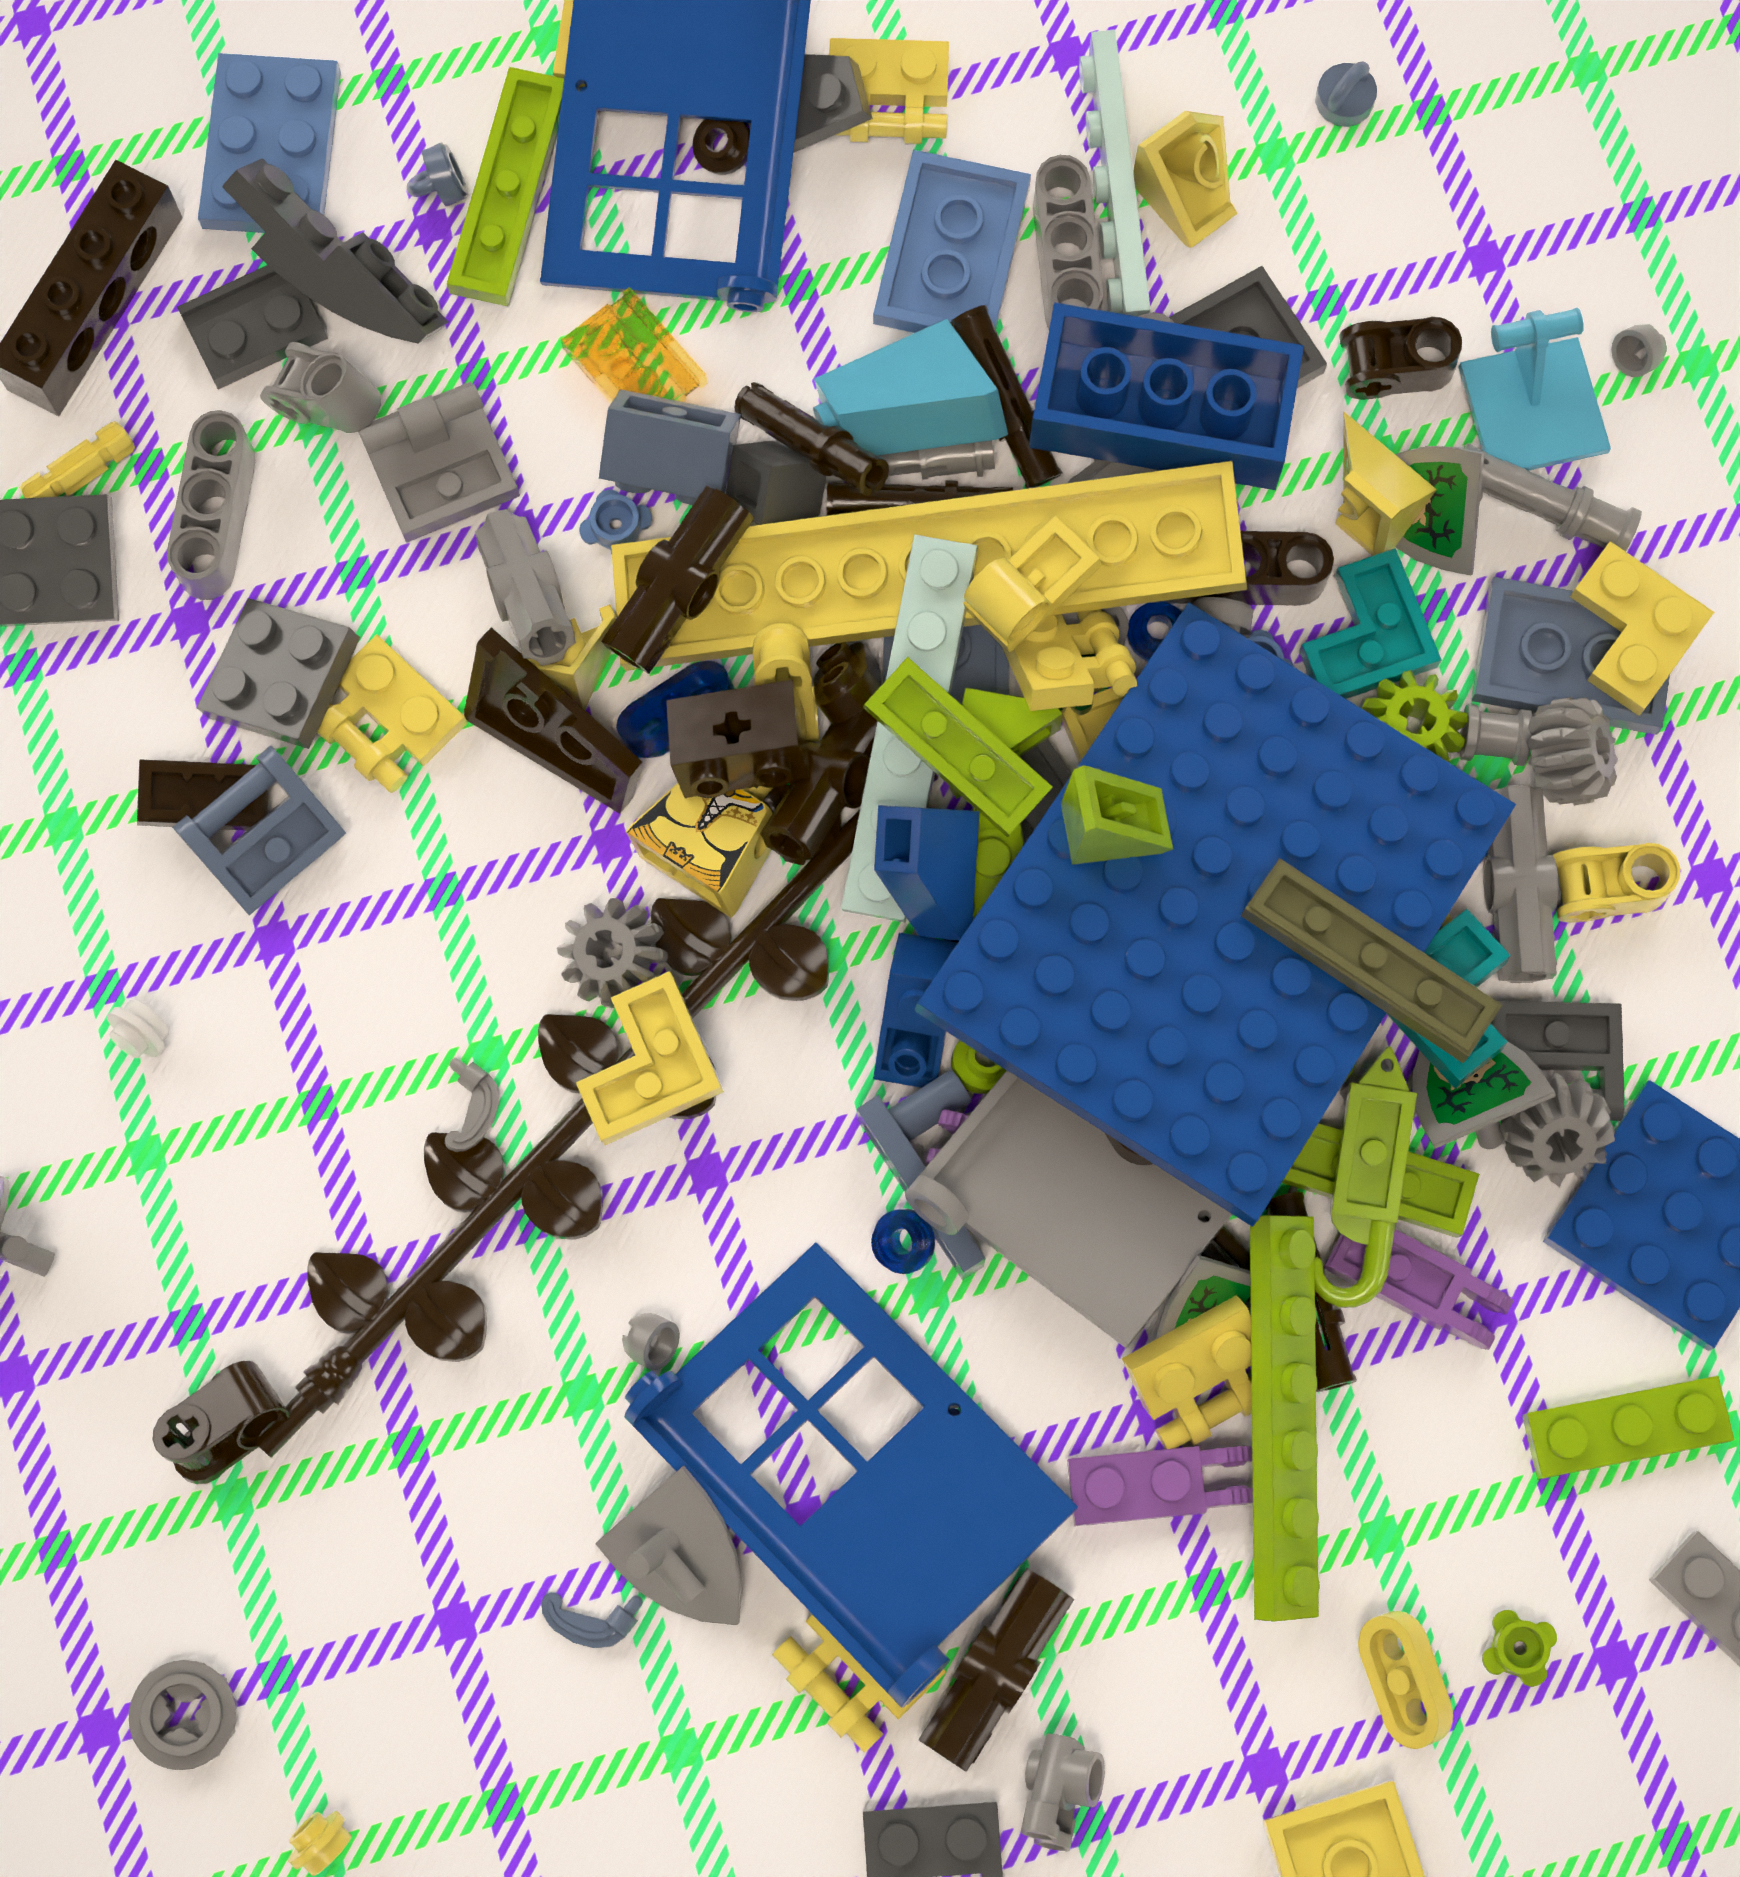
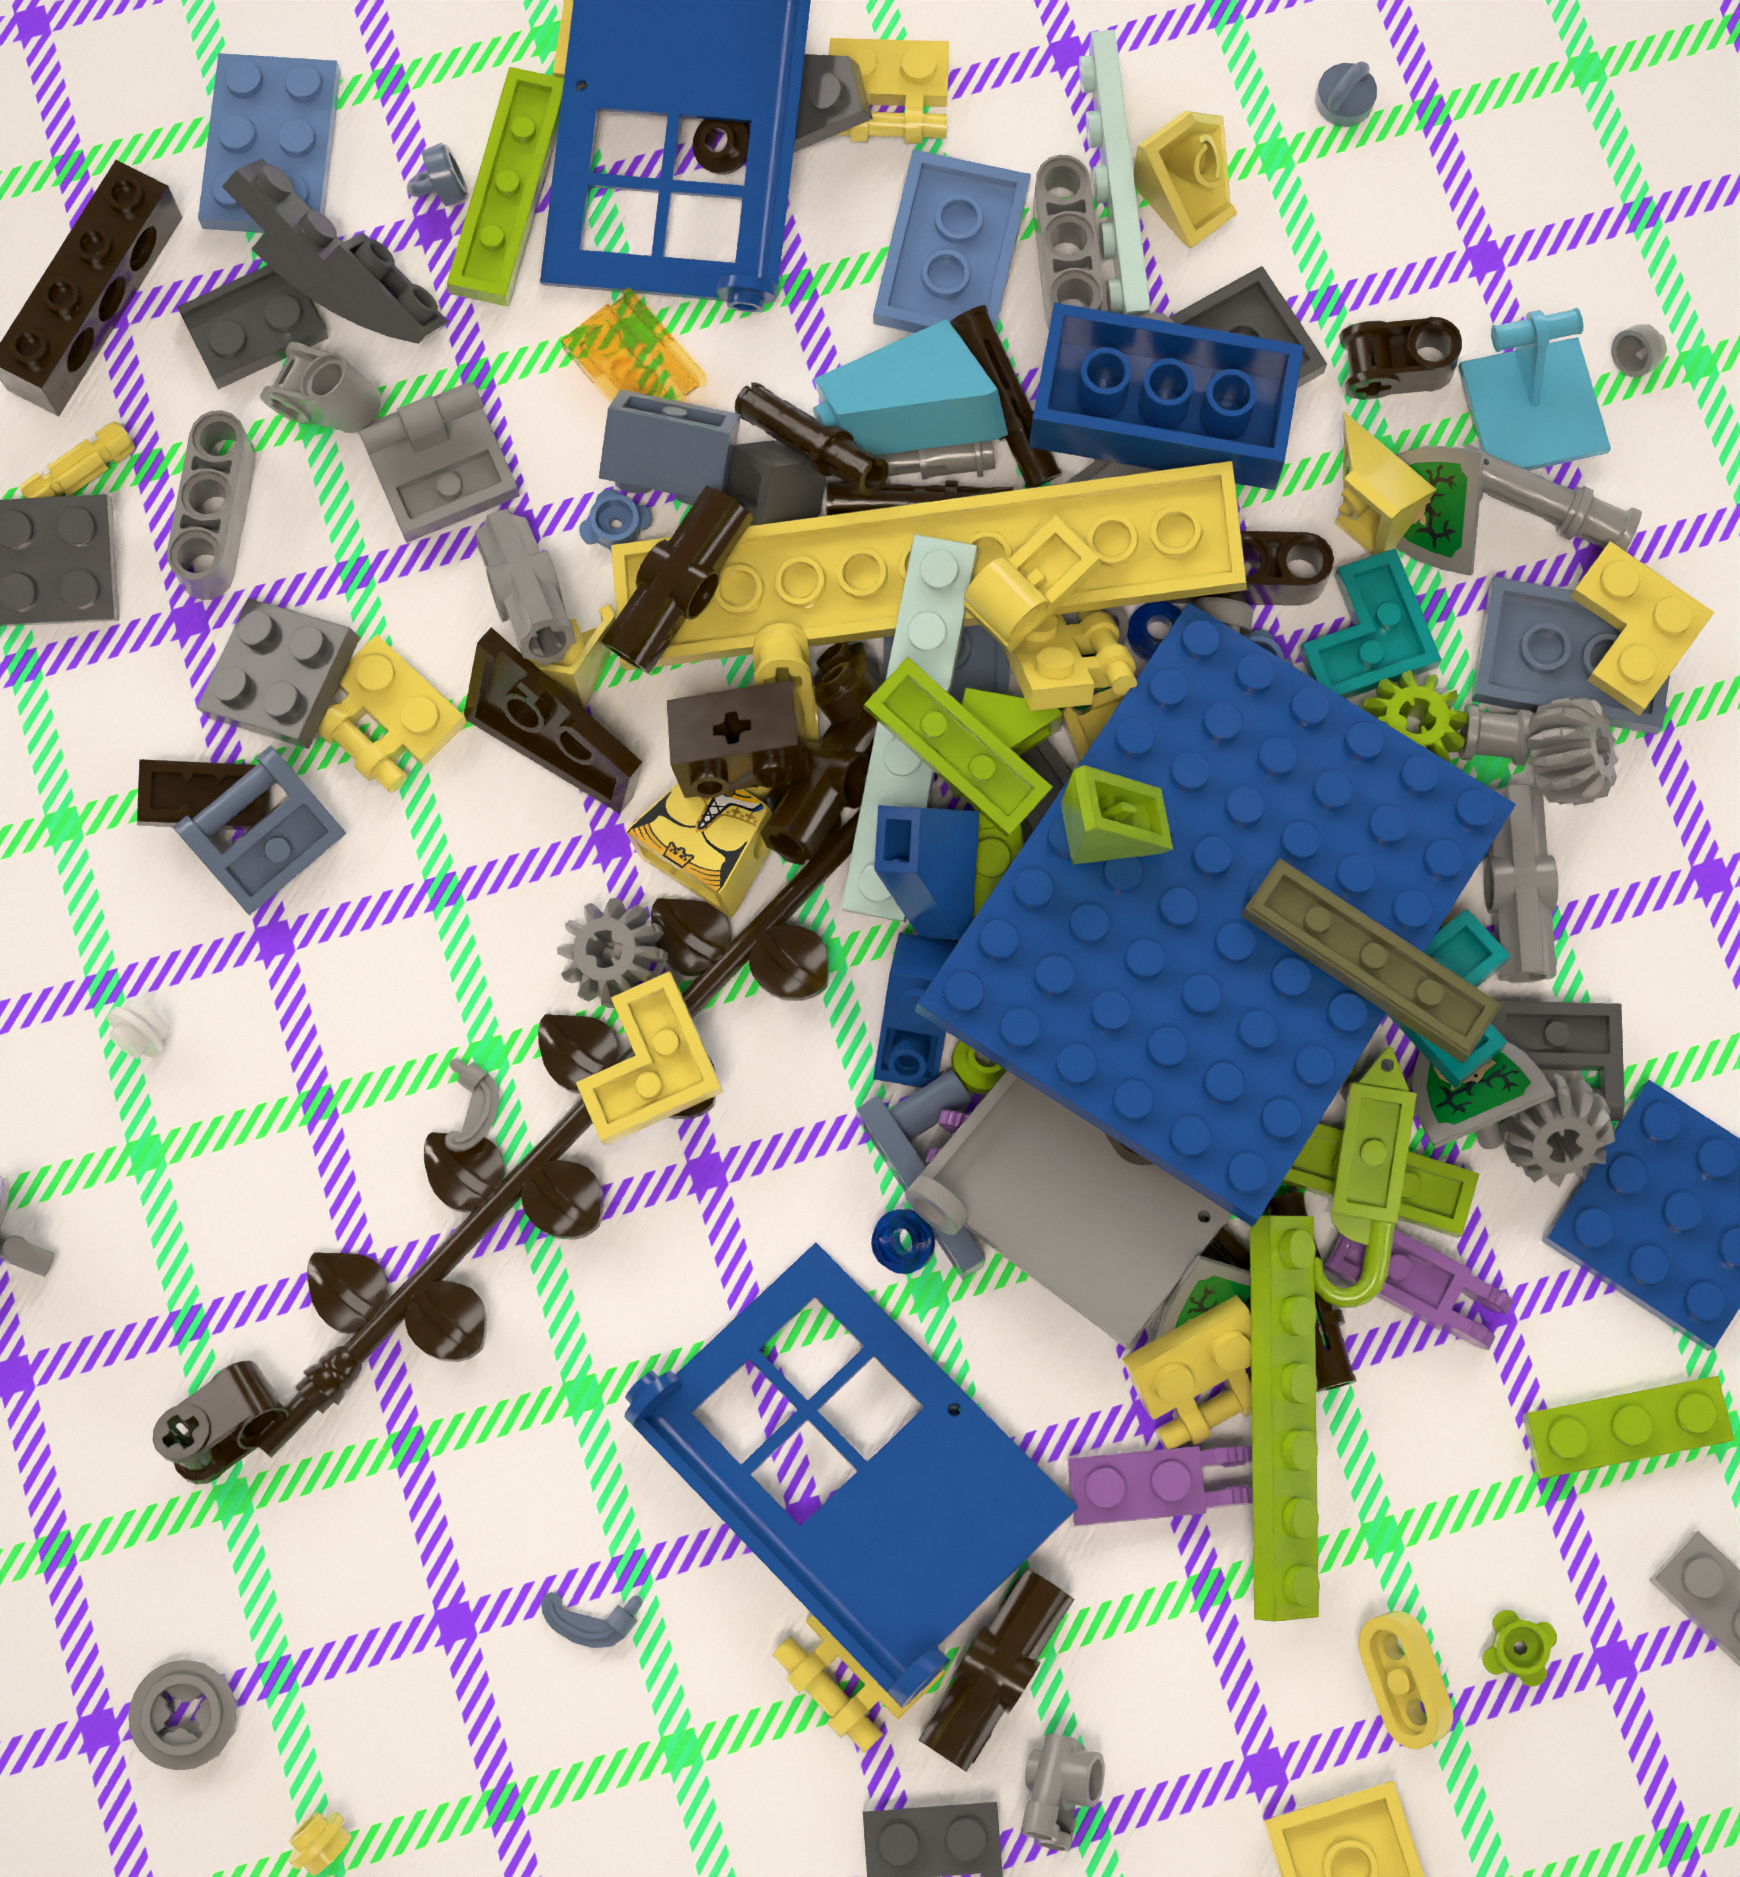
light grey shield [595,1466,742,1625] -> none
clear blue plate [616,661,735,758] -> none
light grey hinge [622,1313,680,1371] -> none
light yellow piece [1553,843,1681,923] -> none

